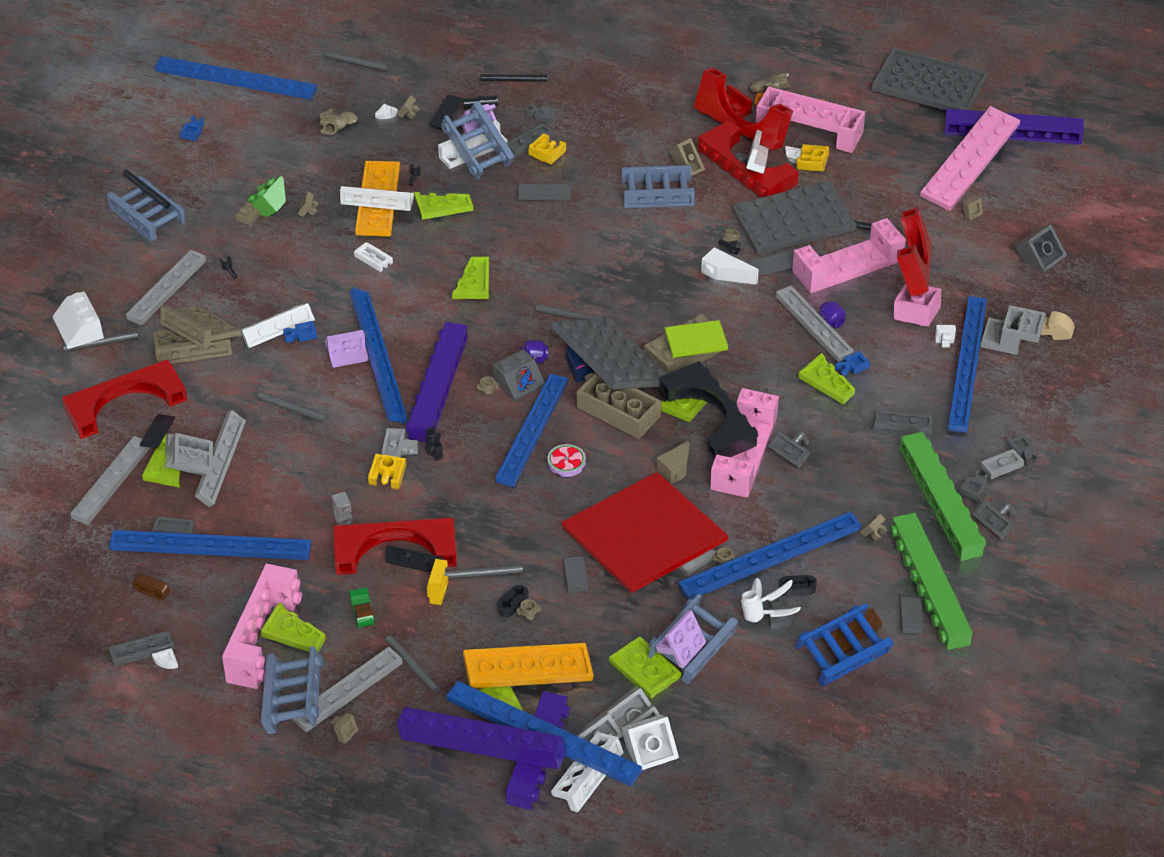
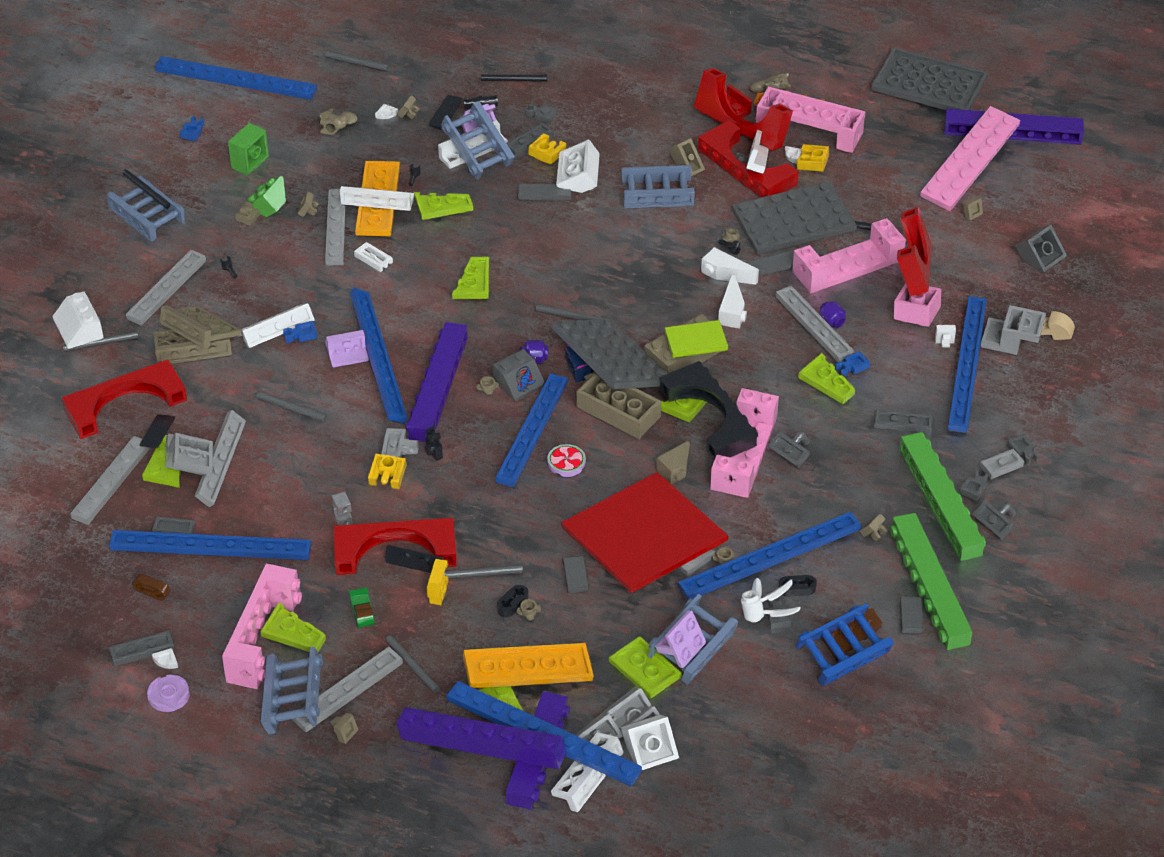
none -> lavender tile [147,674,190,712]
none -> bright green brick [228,123,269,175]
none -> light grey plate [325,189,346,266]
none -> white slope [556,140,599,193]
none -> white slope [718,275,747,329]

